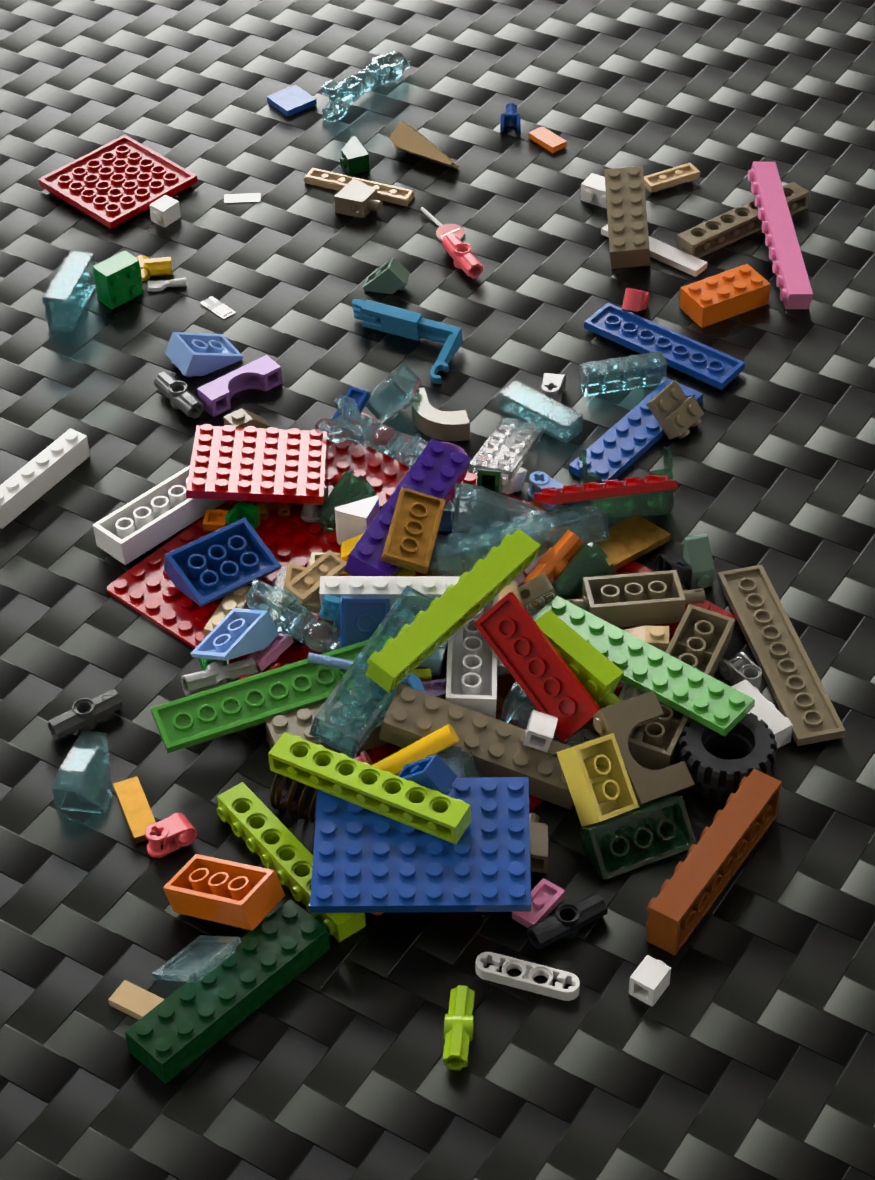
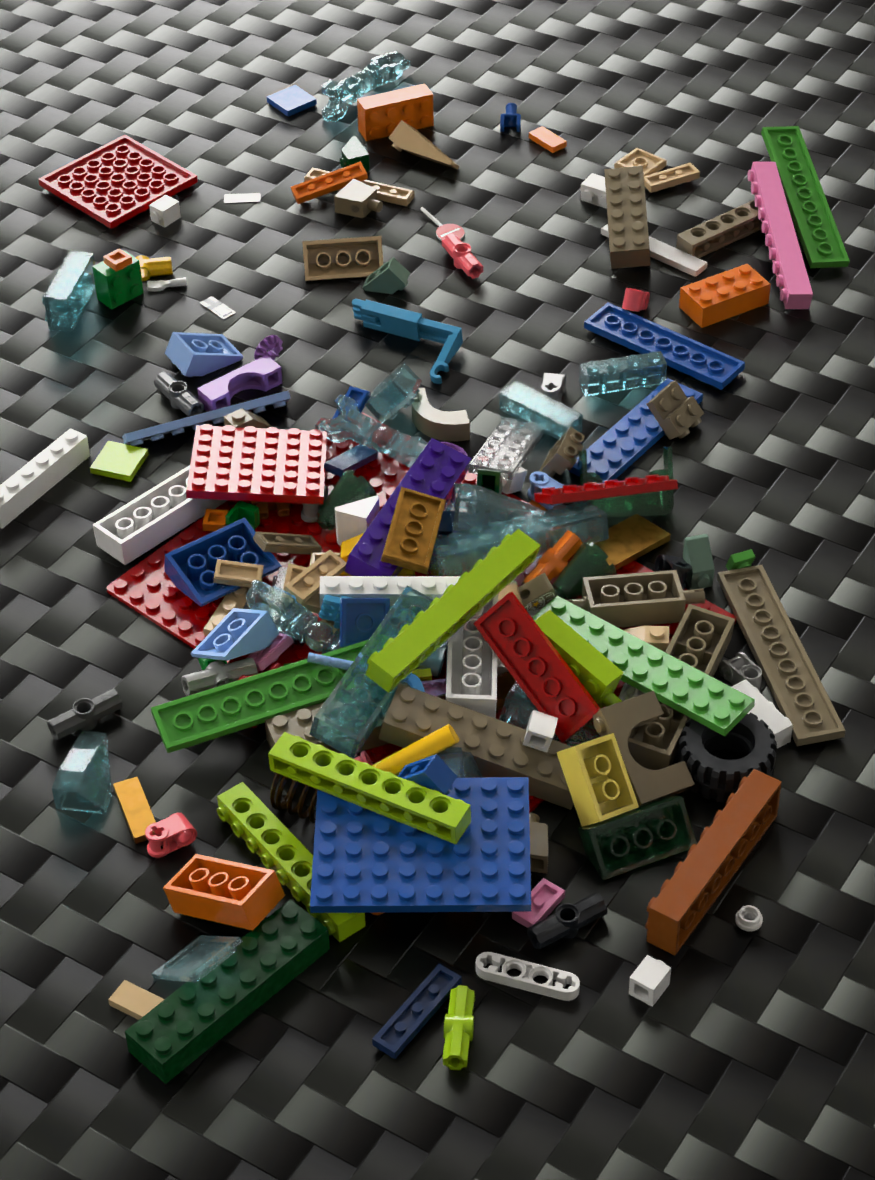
none -> tile [90,441,149,482]
none -> orange plate [103,248,132,271]
none -> light blue plate [122,390,291,446]
none -> tan tile [213,559,264,589]
none -> dark tan tile [253,532,322,555]
none -> medium lavender gear [254,335,283,361]
none -> orange plate [291,161,368,204]
none -> tan slope [302,236,383,281]
none -> dark blue tile [324,444,378,477]
none -> orange brick [357,84,434,141]
none -> dark blue plate [372,964,462,1059]
none -> dark tan plate [539,426,585,478]
none -> tan tile [614,148,667,176]
none -> bright green plate [726,549,755,571]
none -> white plate [735,905,763,931]
none -> bright green plate [761,126,850,268]

